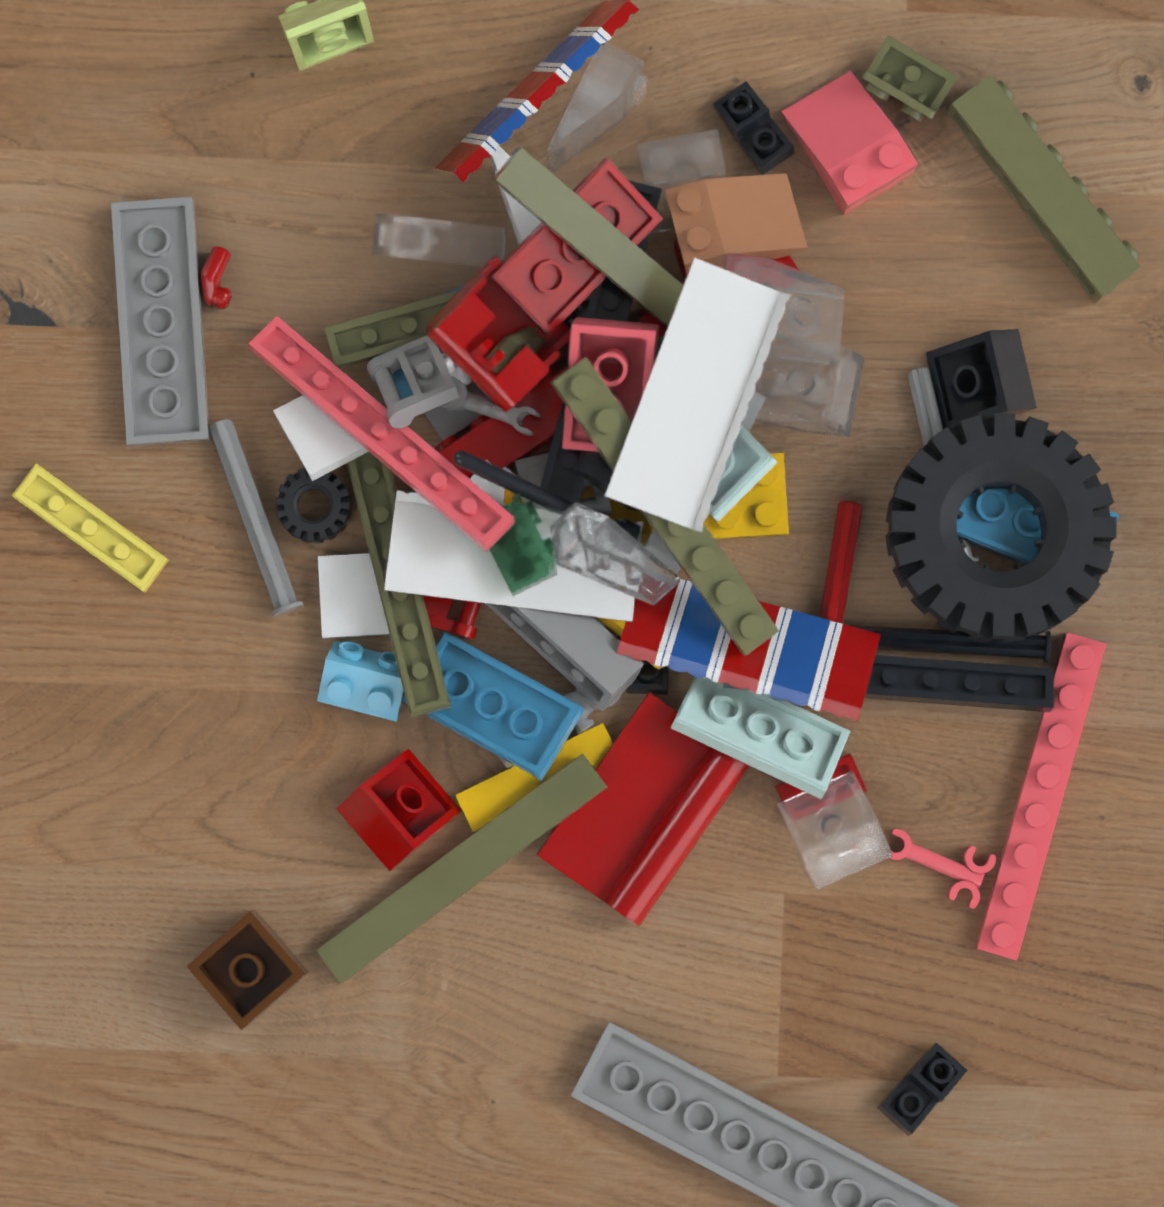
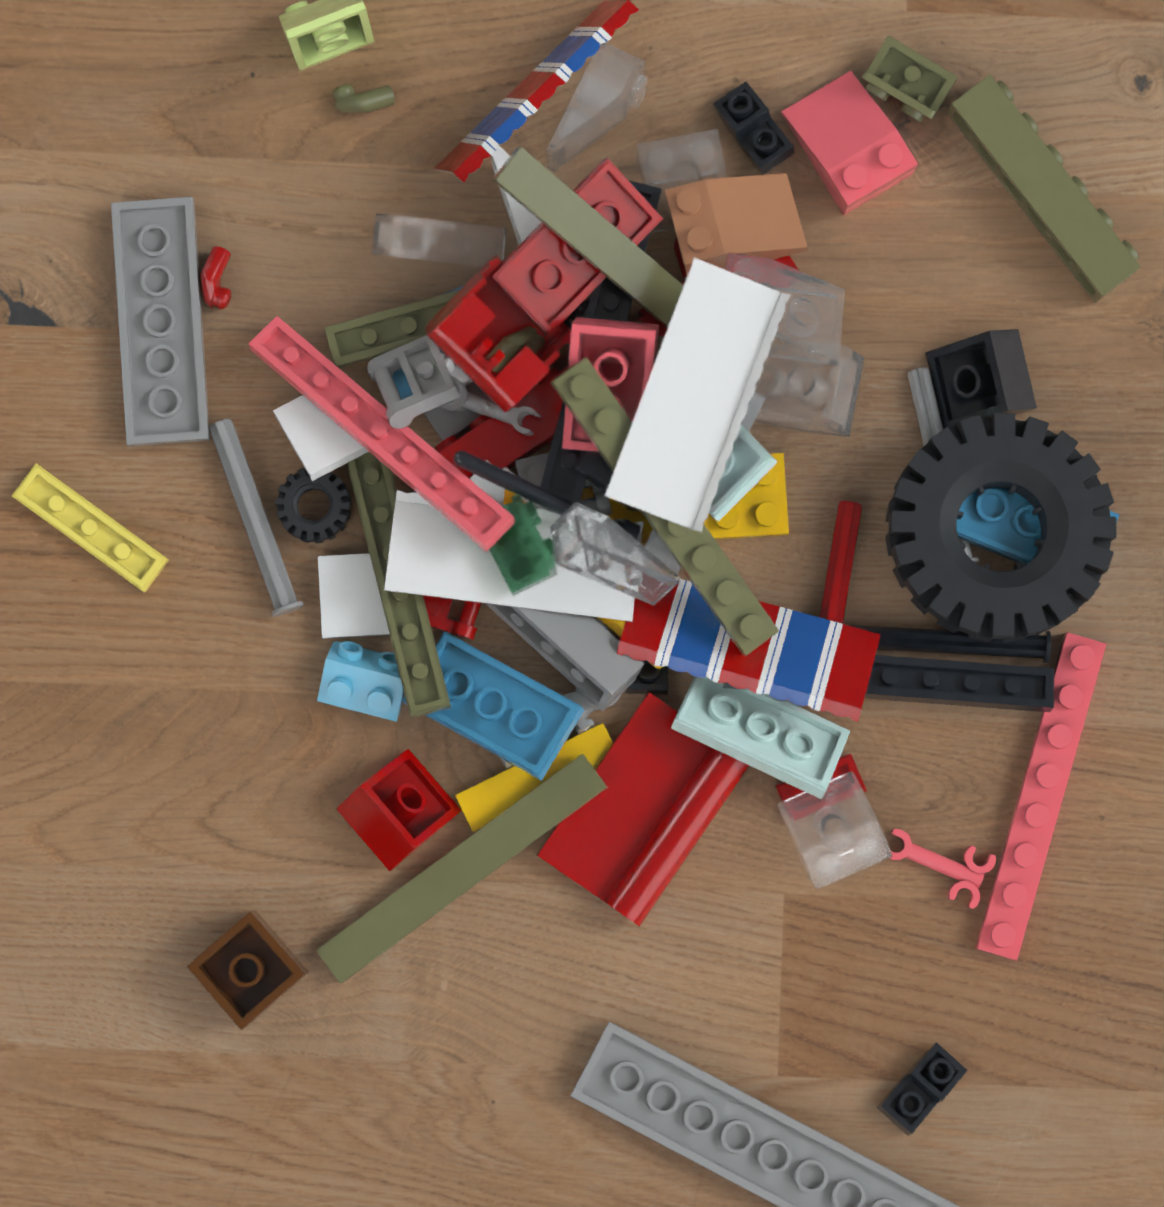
none -> olive arm [333,84,395,113]

